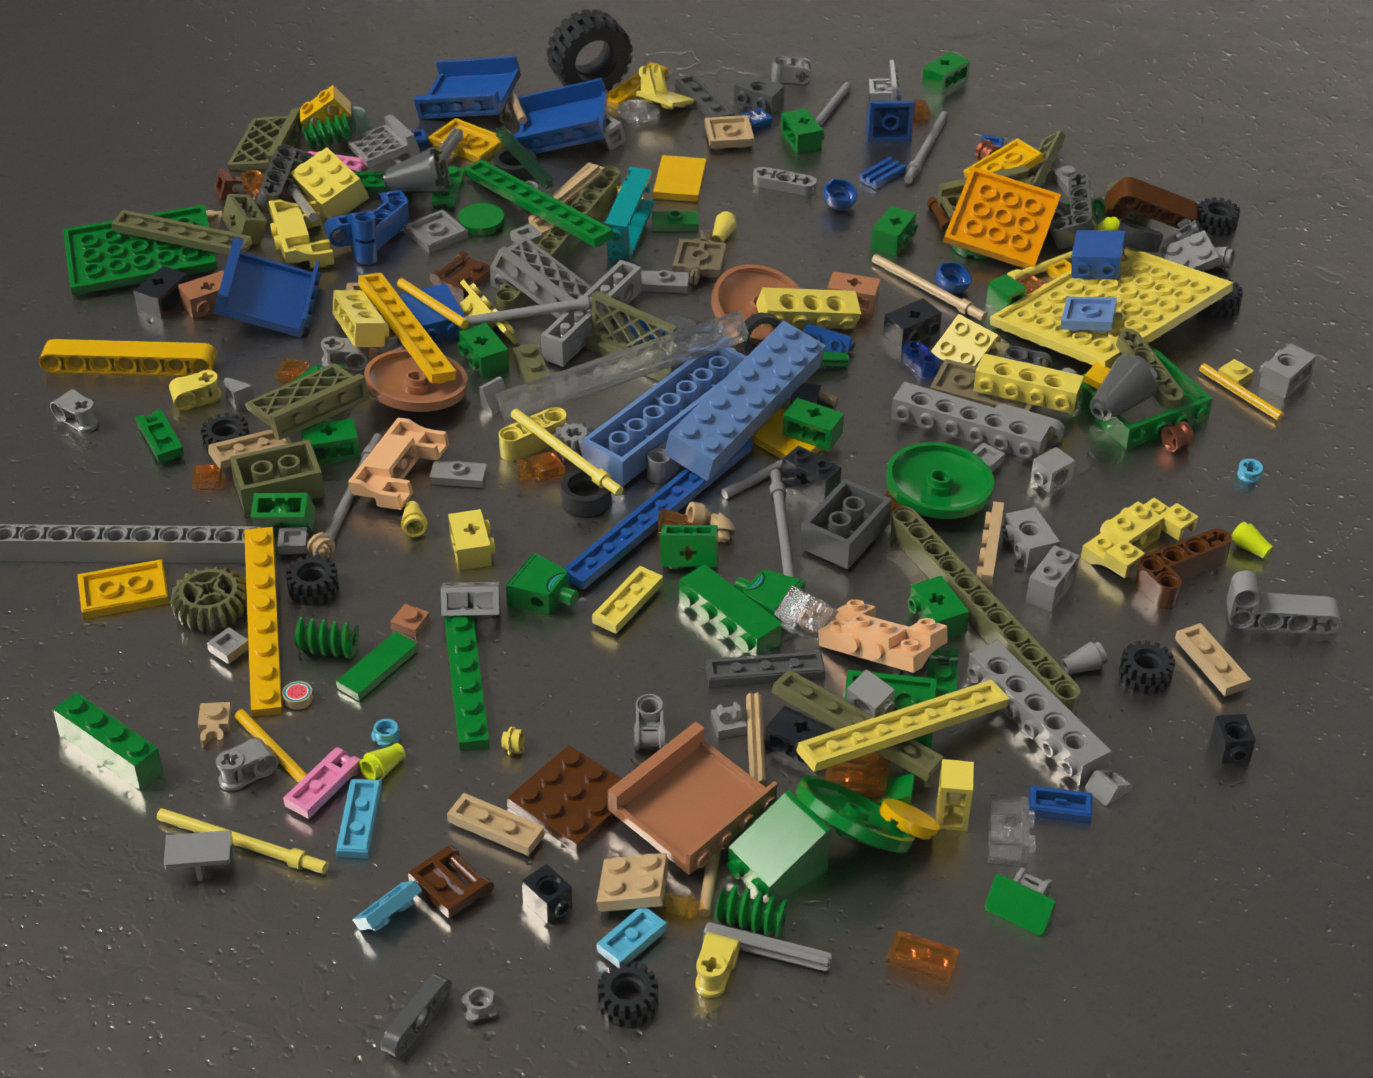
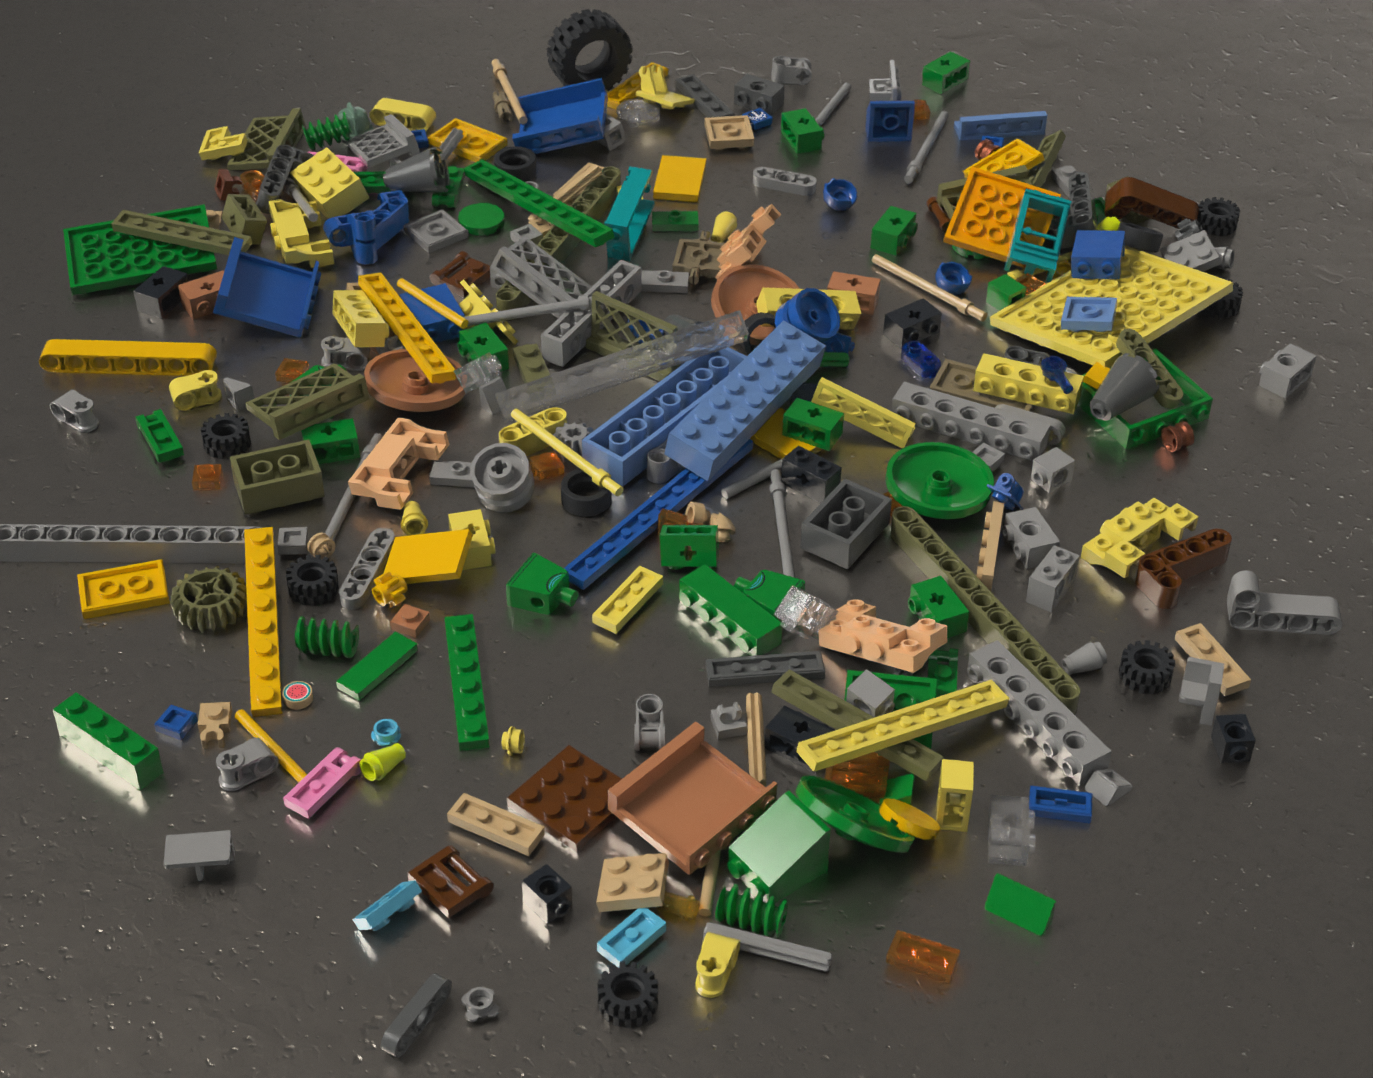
light yellow bar [157,808,329,874] -> none
light grey plate [207,627,249,664] -> none
tan plate [208,429,293,469] -> none
green brick [250,493,316,533] -> none
yellow brick [300,85,352,129] -> none
medium azure tile [336,779,382,859] -> none
blue panel [414,56,521,119] -> none
light grey brick [441,582,501,616] -> none
clear green axle [495,126,554,189] -> none
blue tile [859,157,906,189] -> none
light yellow plate [930,314,1001,367] -> none
light grey bush [1014,867,1052,896] -> none
yellow bar [1199,363,1284,421] -> none
light yellow plate [1218,359,1254,386] -> none
neon yellow cone [1231,521,1274,560] -> none
medium azure bush [1237,458,1263,483] -> none
none -> blue tile [154,704,198,740]
none -> light yellow plate [199,126,248,160]
none -> light grey beam [339,528,395,610]
none -> light yellow beam [369,98,436,131]
none -> yellow gear [372,571,408,608]
none -> yellow tile [384,529,473,584]
none -> clear brick [454,352,502,394]
none -> light grey wheel [470,443,535,513]
none -> light nougat bracket [715,204,781,280]
none -> blue wheel [775,288,840,343]
none -> light yellow fence [811,377,916,448]
none -> medium blue fence [954,111,1047,141]
none -> blue hinge [987,473,1024,511]
none -> teal door [1004,189,1072,282]
none -> clear blue plate [1040,356,1073,394]
none -> light grey panel [1179,657,1224,726]

